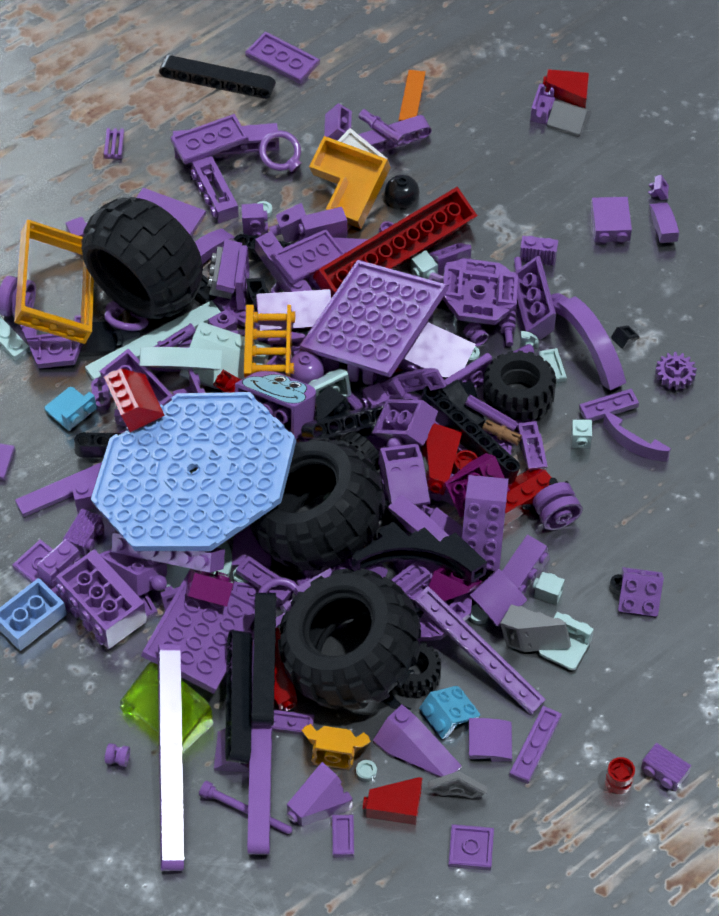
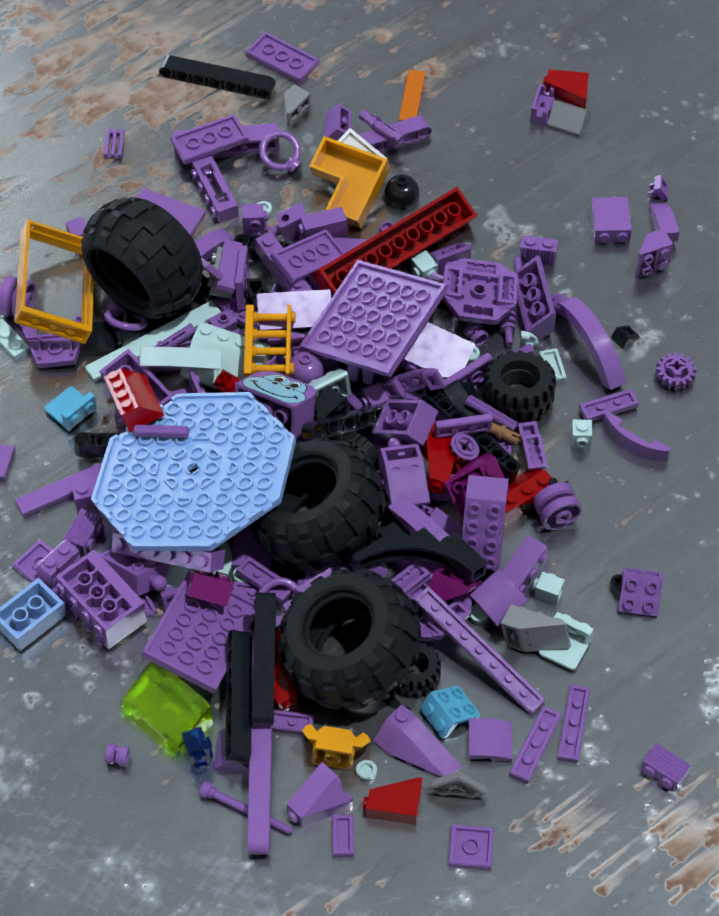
medium lavender beam [91,377,111,411] -> none
beam [158,644,184,871] -> none
red wheel [605,757,635,794] -> none
none -> medium lavender axle [134,425,190,438]
none -> clear blue brick [181,727,214,773]
none -> medium lavender tile [201,258,223,279]
none -> light grey slope [283,84,311,126]
none -> medium lavender tile [433,413,493,438]
none -> medium lavender gear [449,433,479,462]
none -> medium lavender tile [557,684,590,764]
none -> medium lavender slope [635,228,673,277]

